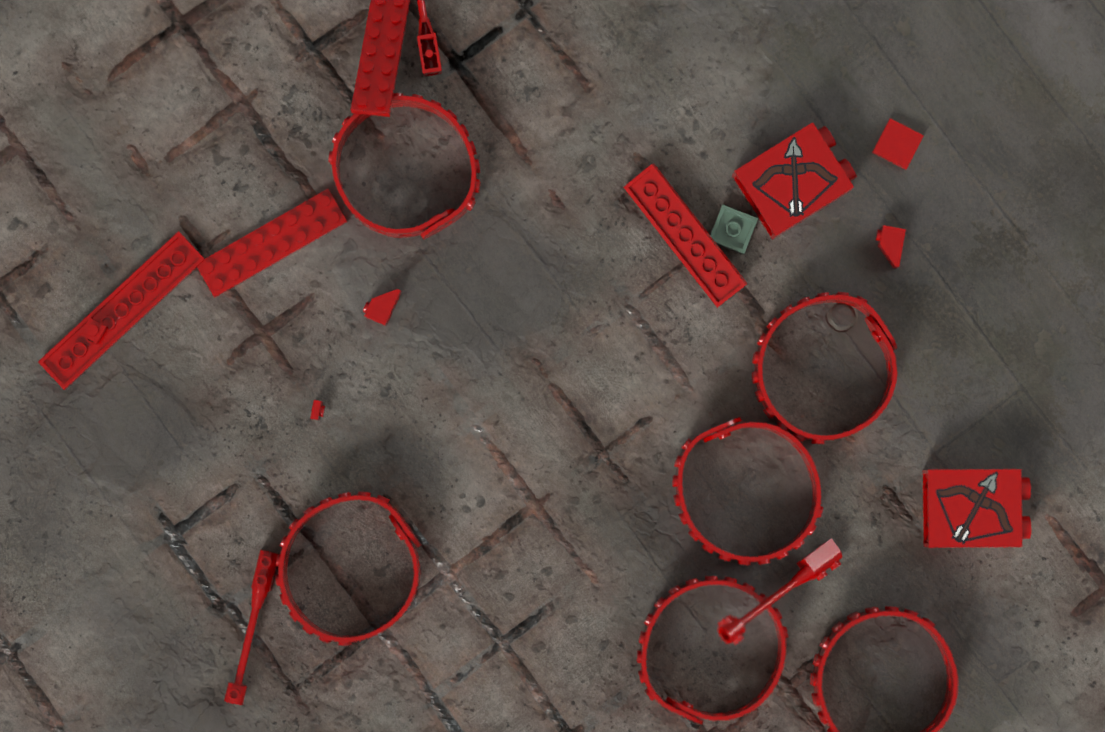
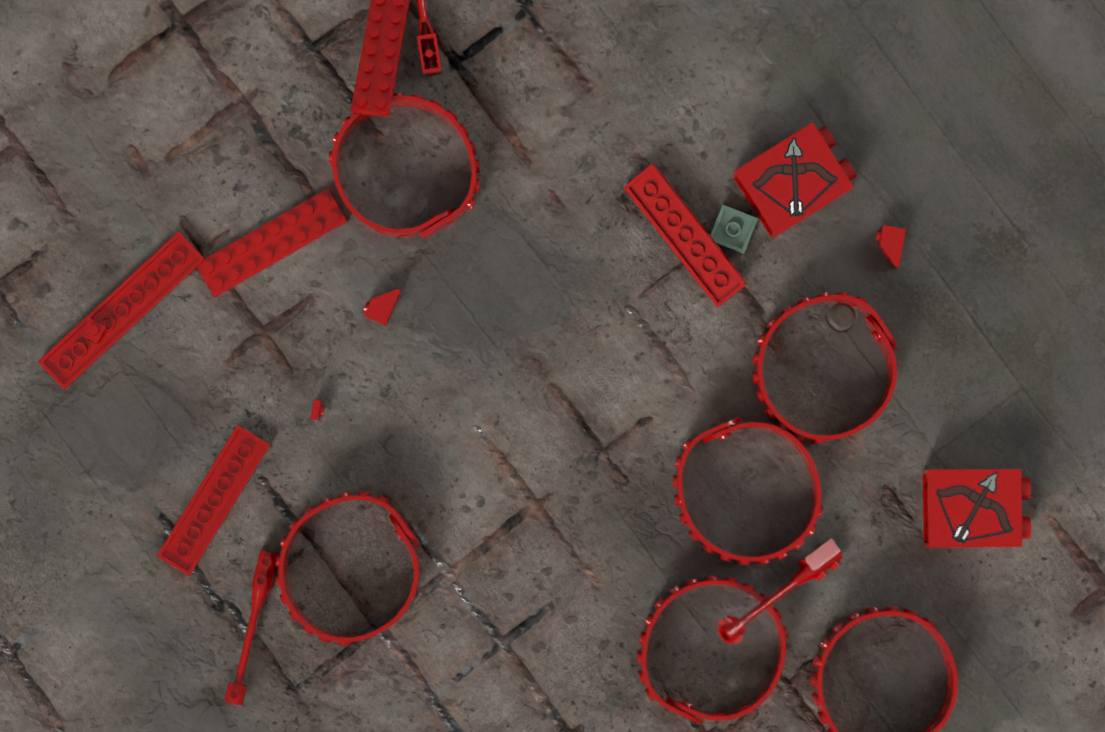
red tile [872,118,924,170] -> none
none -> red plate [156,425,271,576]

